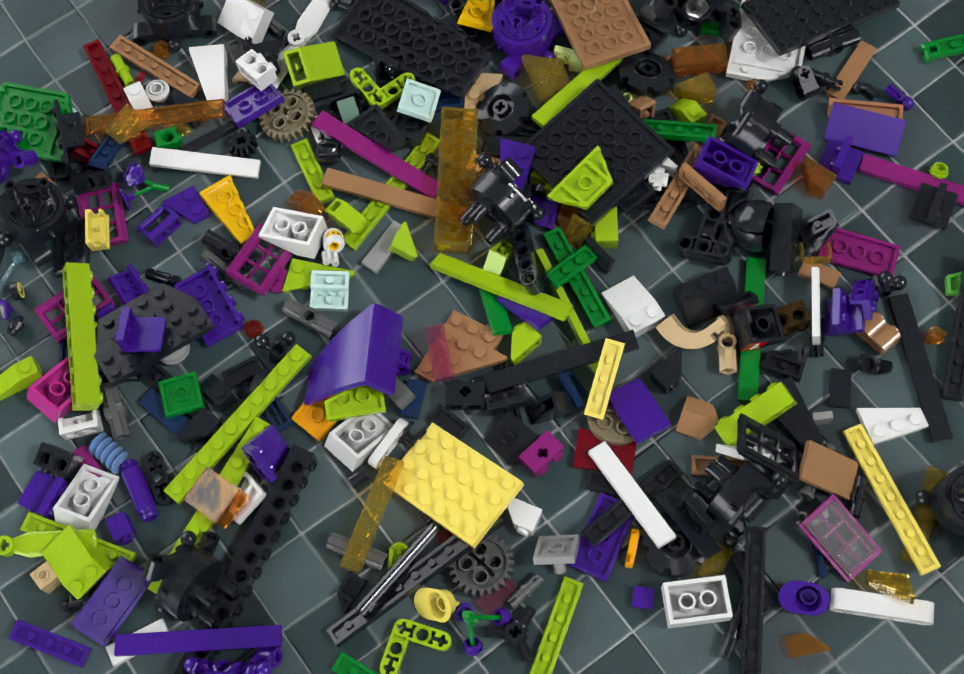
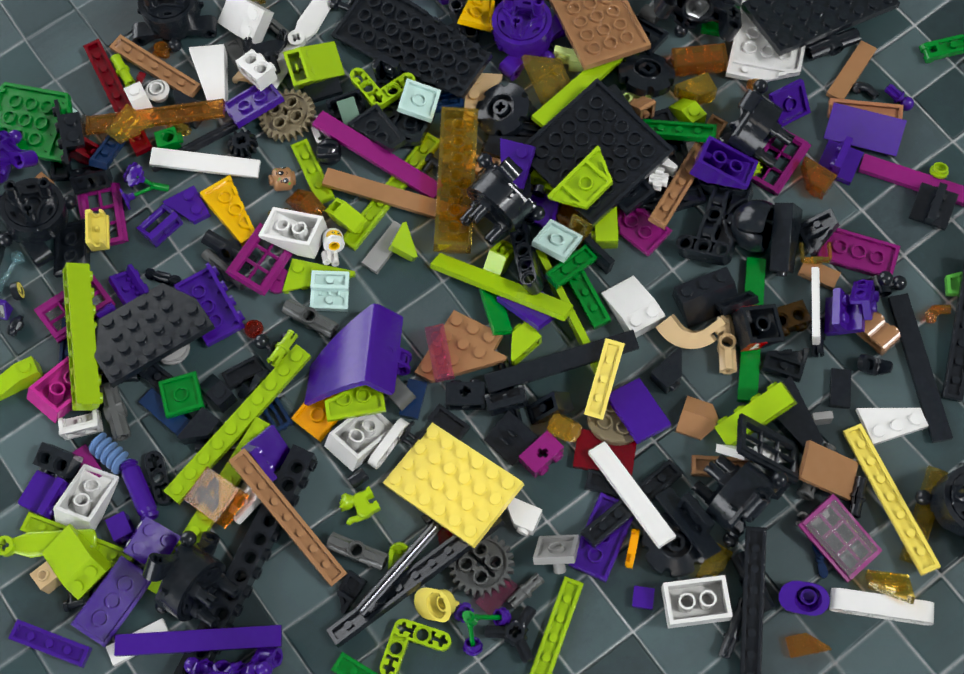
dark purple bracket [115,307,167,352] -> none
clear yellow tile [340,456,404,574] -> none
dark blue tile [558,371,589,408] -> none
medium nougat tile [679,163,727,212] -> none
black piece [790,65,820,102] -> none
black pin [811,68,843,92] -> none
clear orange plate [925,327,947,344] -> none
none -> dark purple piece [122,516,181,565]
none -> medium nougat plate [228,448,347,587]
none -> lime pin [267,330,298,367]
none -> medium nougat head [268,167,296,191]
none -> lime animal [339,486,381,525]
none -> light aqua plate [531,219,583,263]
none -> clear yellow gear [547,413,582,443]
none -> magenta tile [617,208,672,257]
none -> dark purple bracket [768,79,811,127]
none -> clear orange arm [925,305,951,323]

